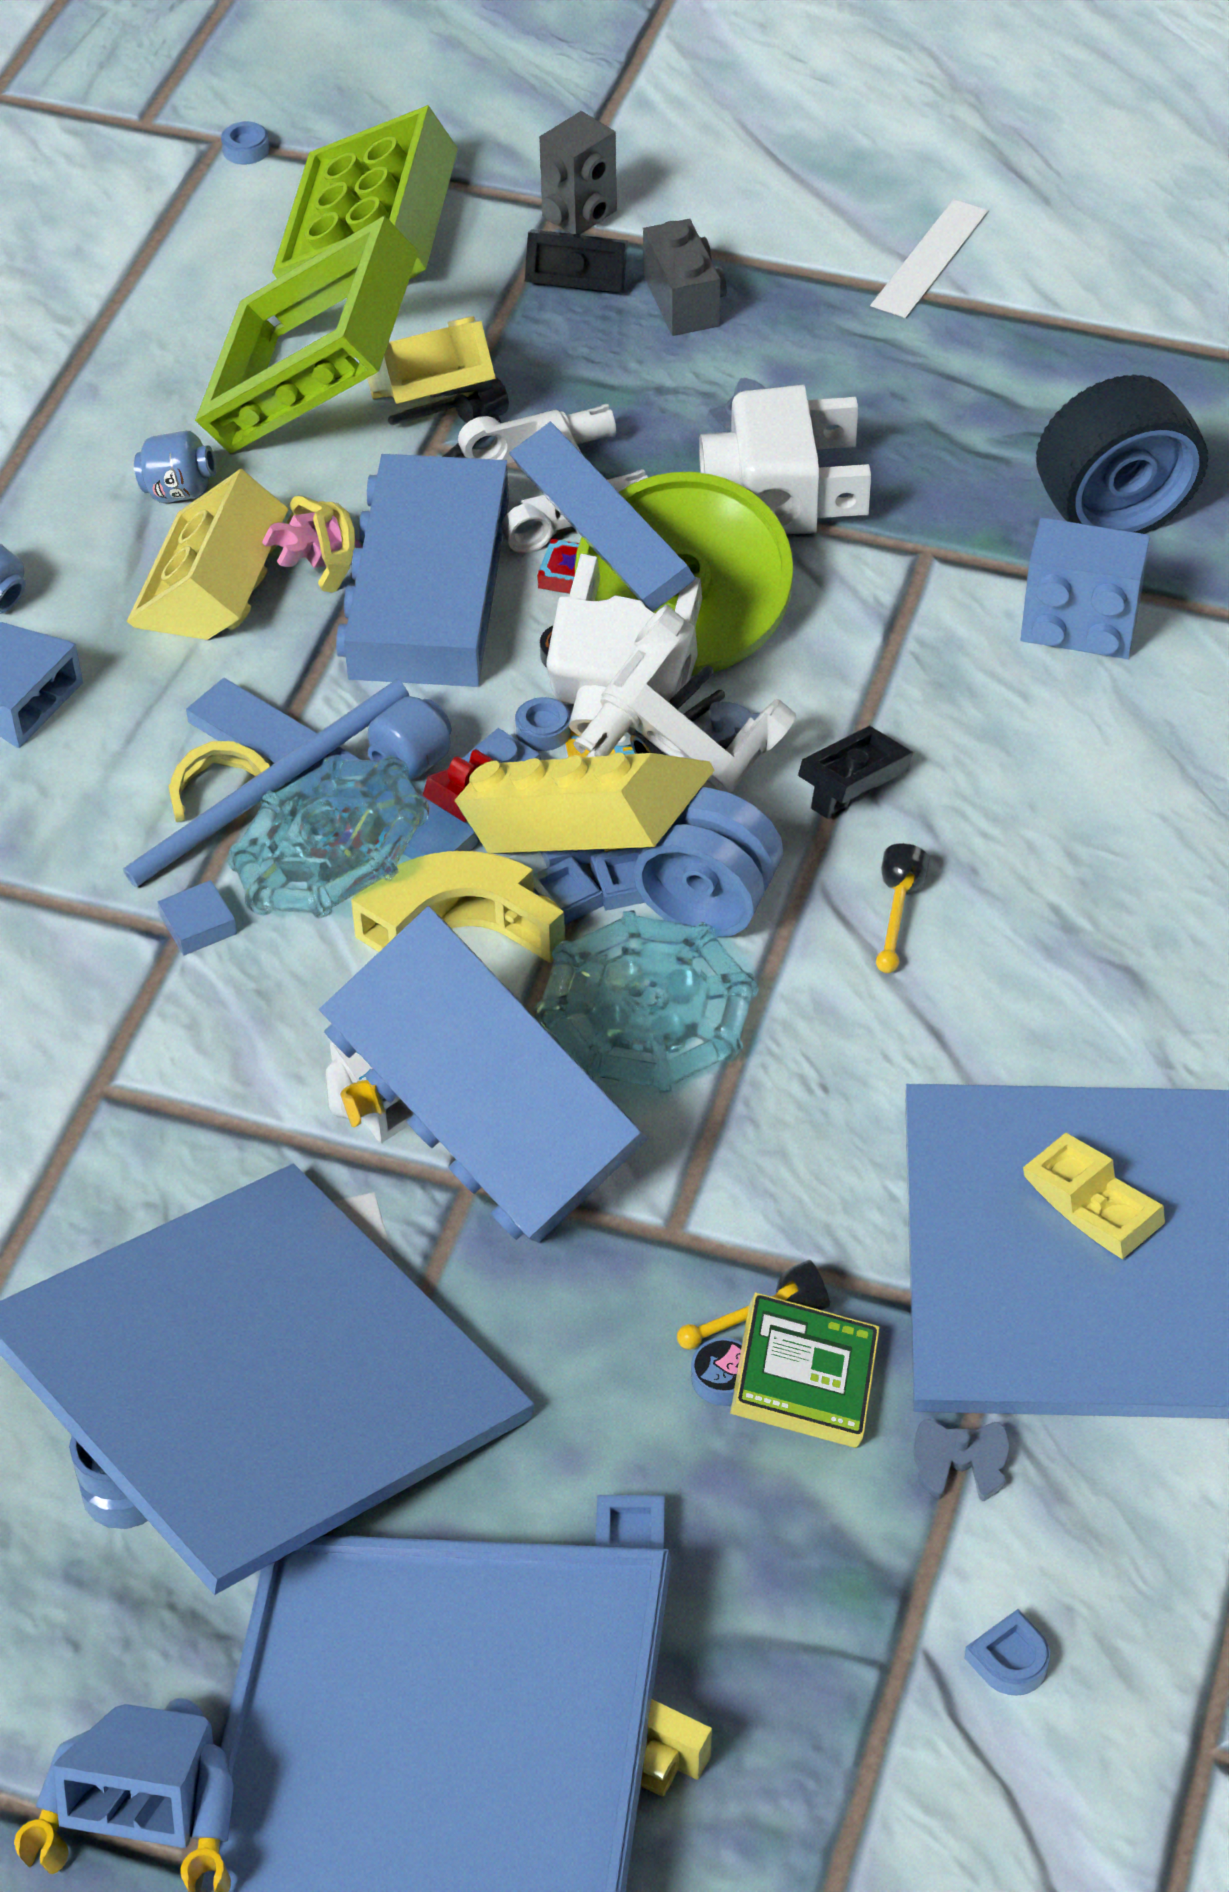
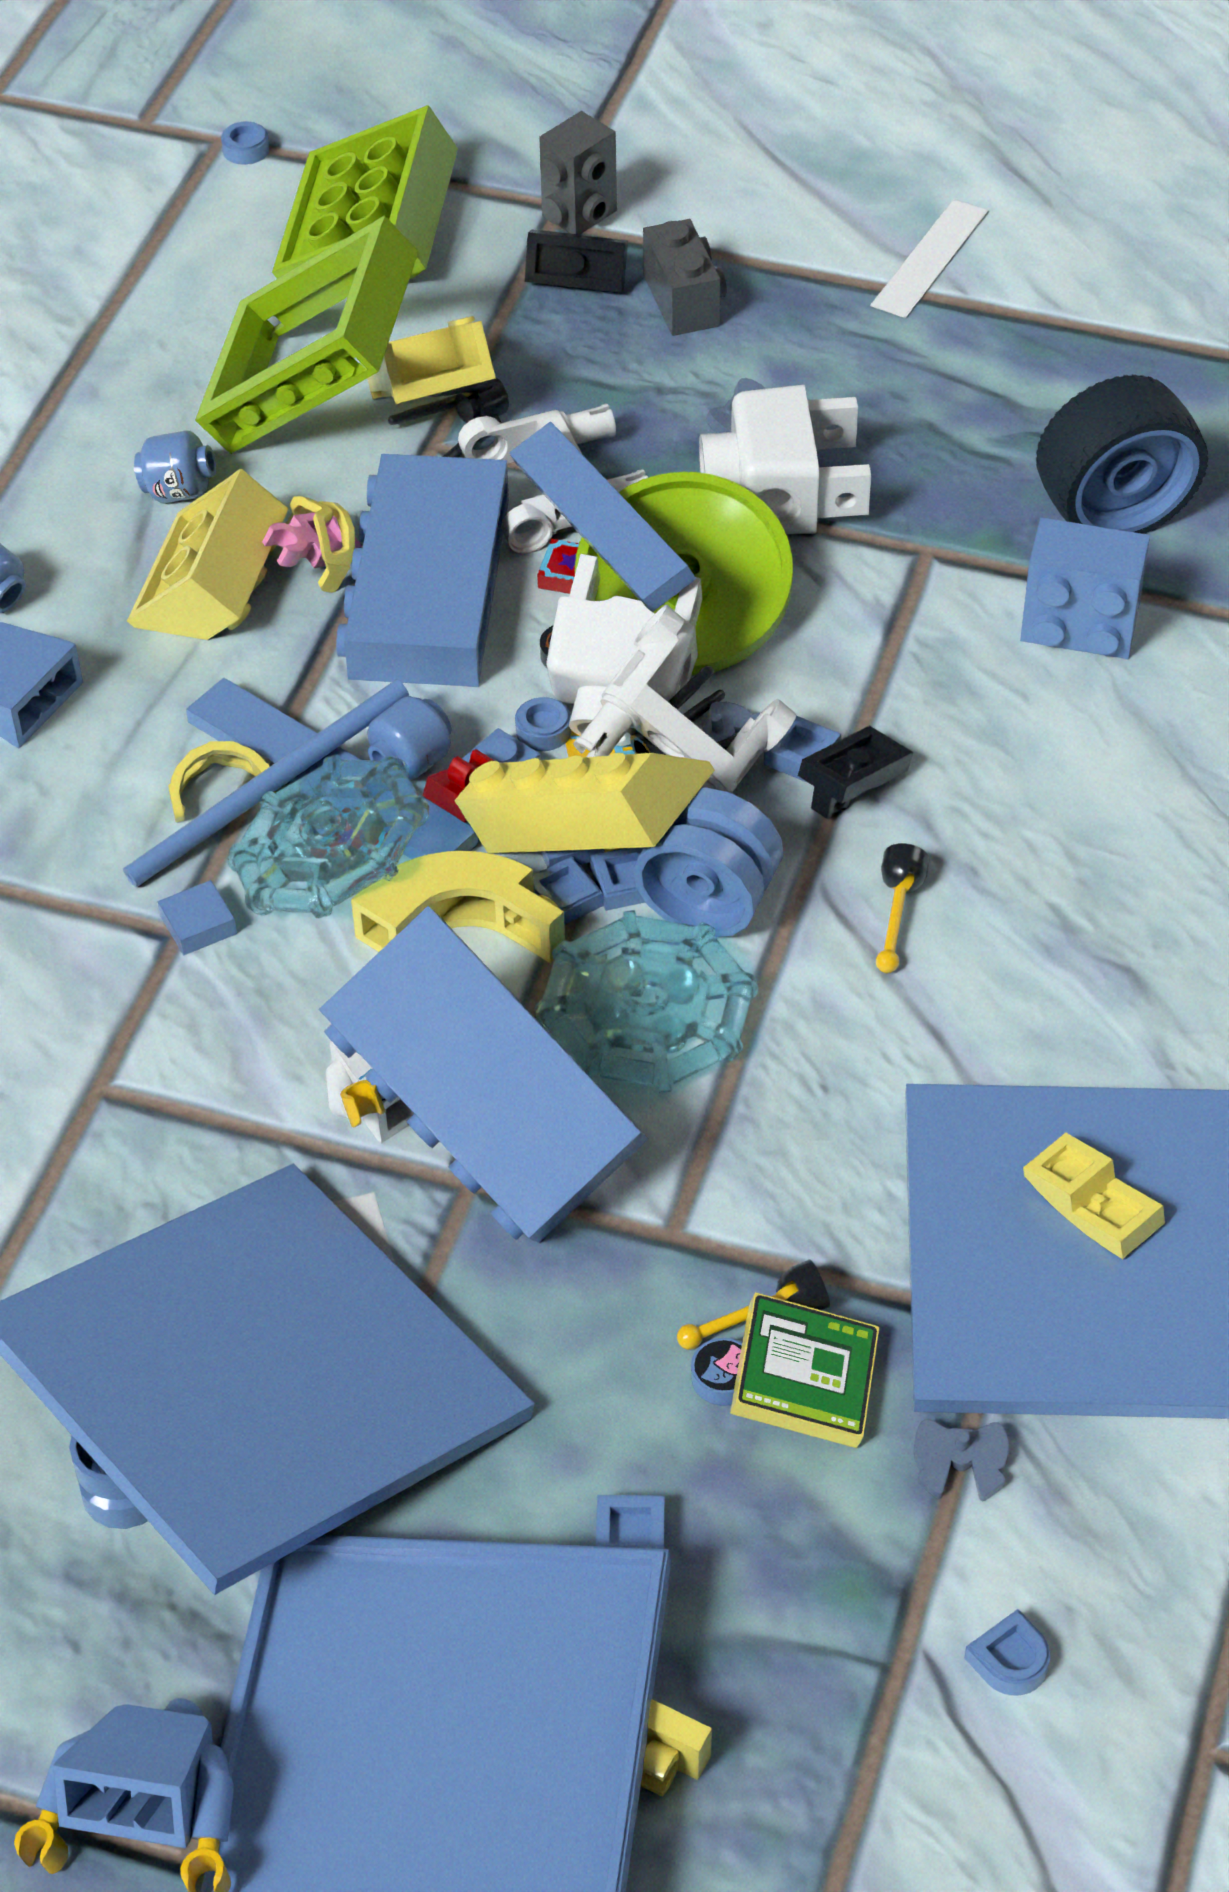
none -> medium blue plate [764,715,841,784]

